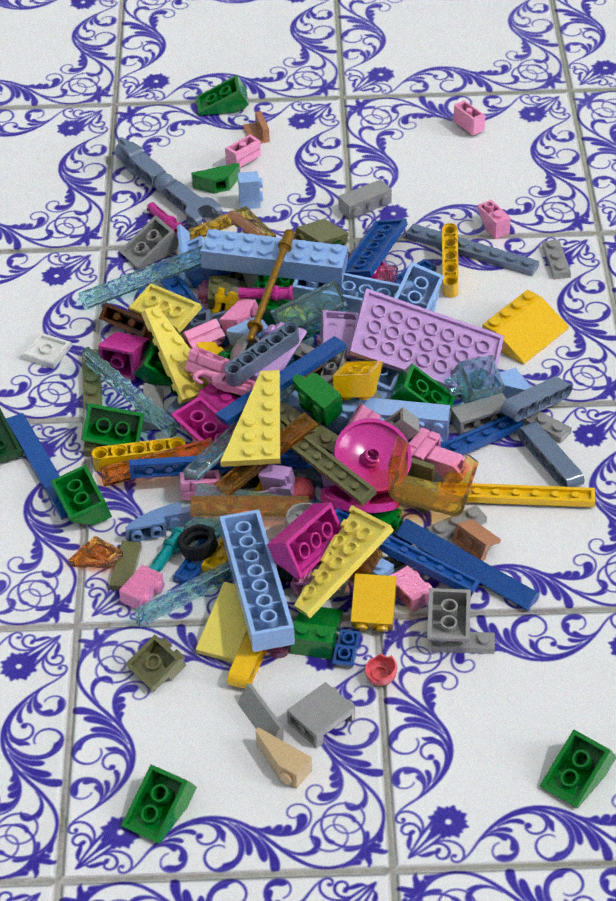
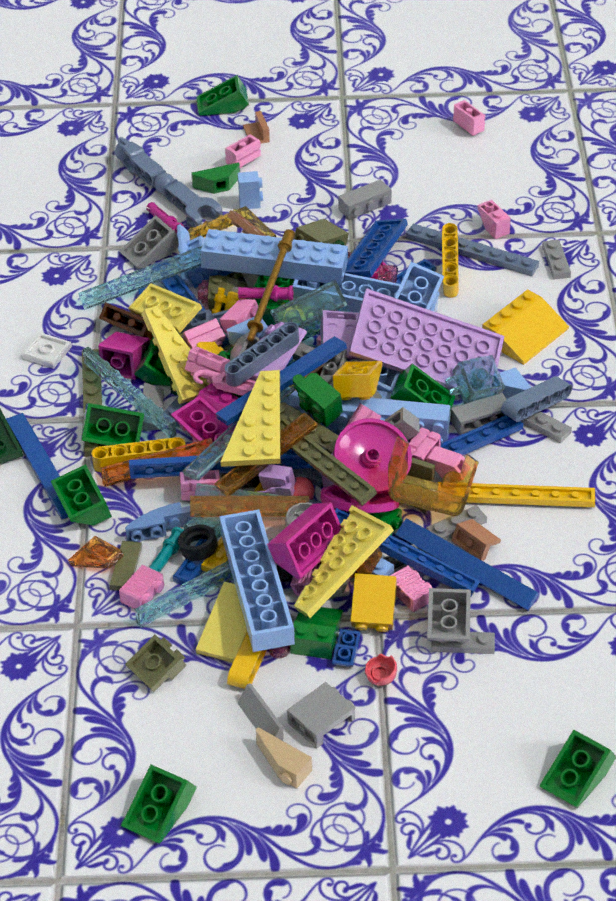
sand blue beam [517,421,585,487] -> none

